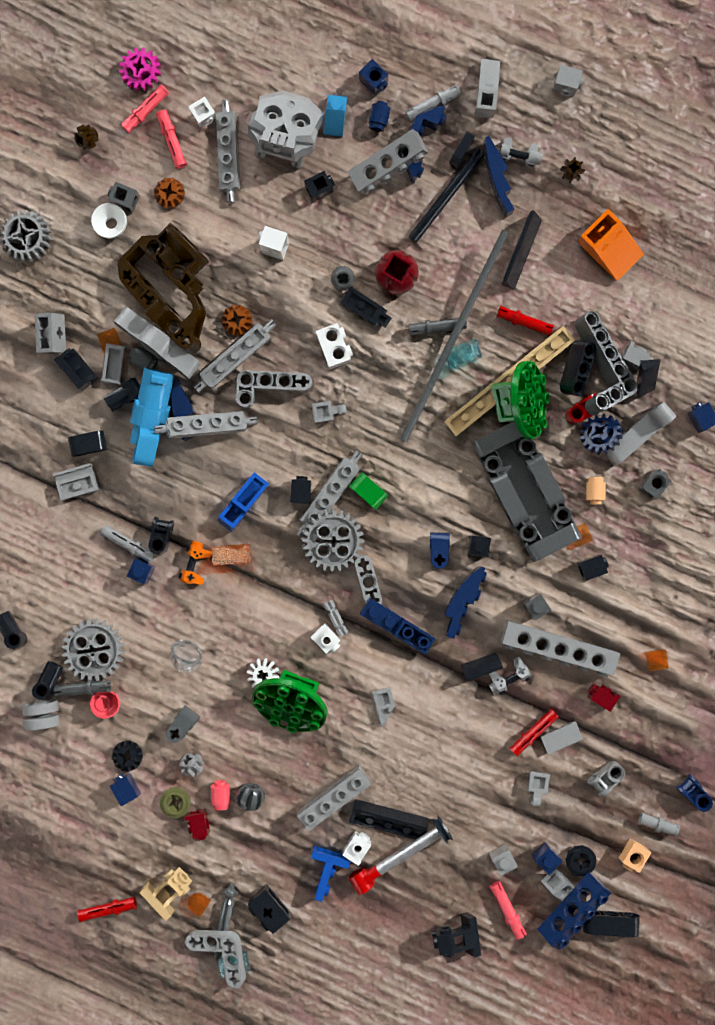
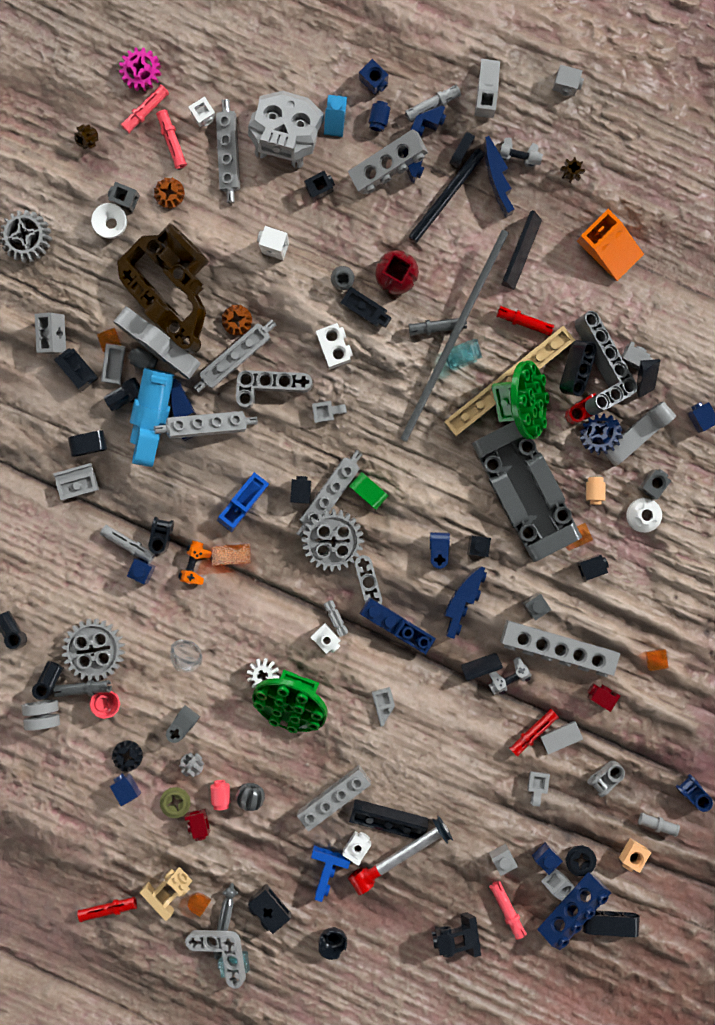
none -> black hair [318,927,347,960]
none -> white piece [626,498,662,533]

